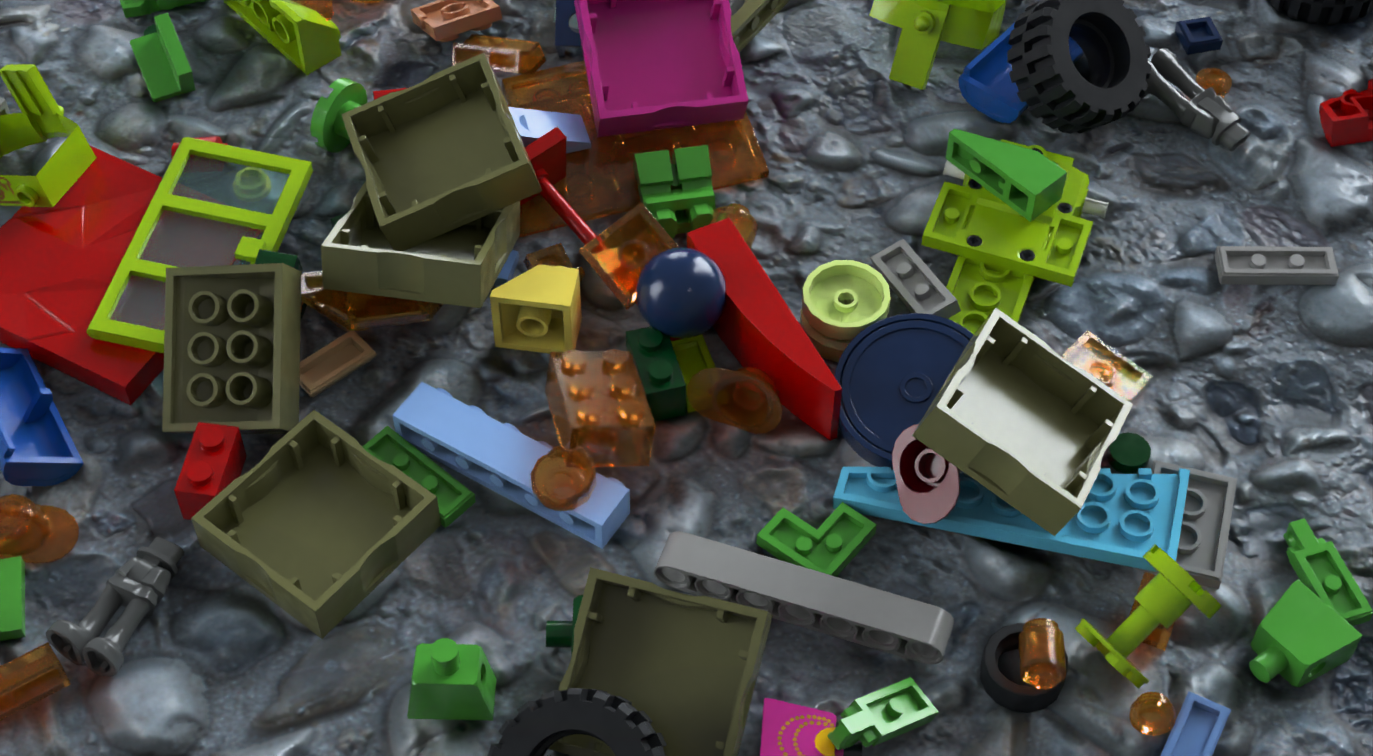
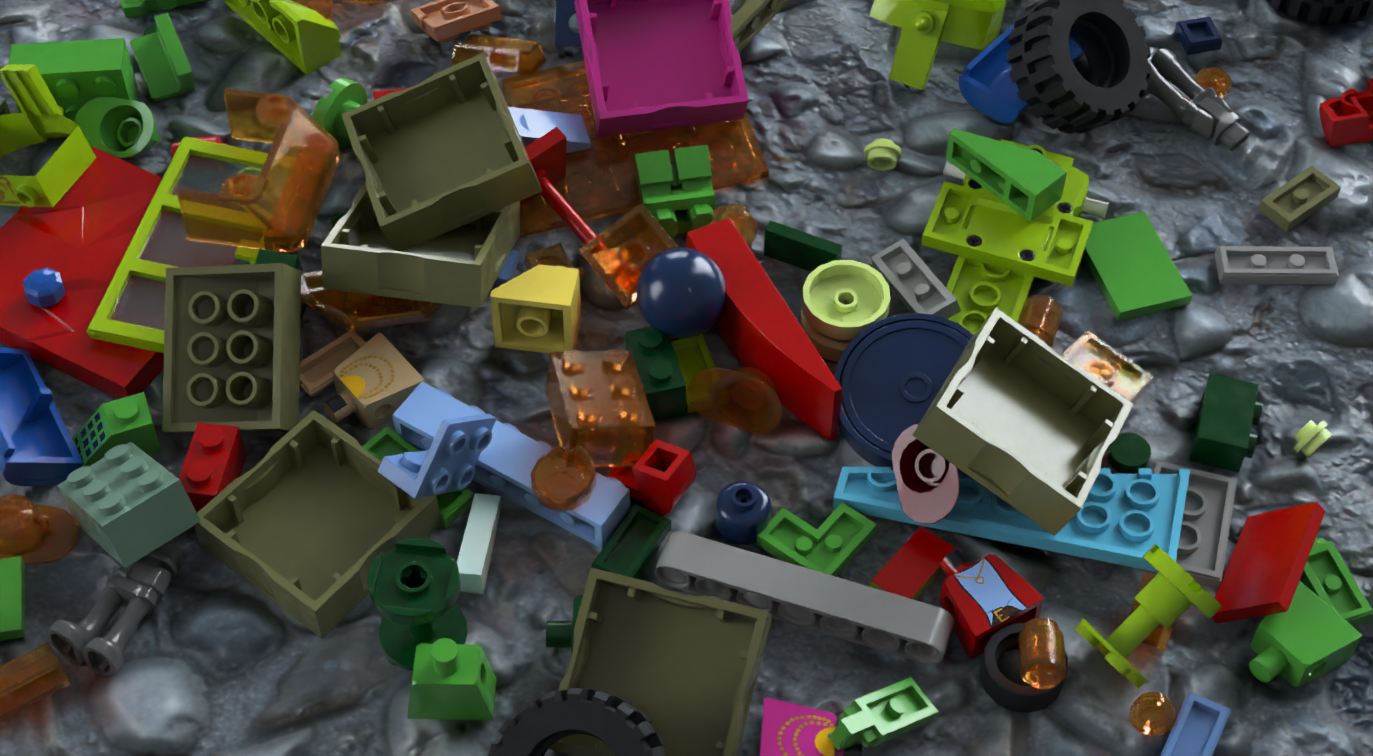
none -> bright green brick [8,38,139,121]
none -> blue tile [23,267,66,308]
none -> sand green brick [57,442,201,568]
none -> bright green slope [72,392,162,467]
none -> bright green piece [74,97,161,158]
none -> clear orange windscreen [177,88,340,252]
none -> tan torso [323,332,425,429]
none -> dark green piece [367,538,468,671]
none -> medium blue bracket [377,414,496,499]
none -> light aqua piece [457,493,502,594]
none -> dark green tile [591,503,671,579]
none -> red brick [607,439,696,516]
none -> dark blue head [716,481,771,545]
none -> dark green tile [764,221,842,272]
none -> yellowish green plate [864,138,901,171]
none -> red tile [870,526,956,600]
none -> torso [939,550,1044,659]
none -> clear orange brick [1018,295,1063,348]
none -> bright green tile [1083,211,1192,321]
none -> dark green brick [1189,373,1263,472]
none -> red tile [1212,502,1325,624]
none -> olive plate [1258,165,1341,232]
none -> yellowish green plate [1293,420,1332,457]

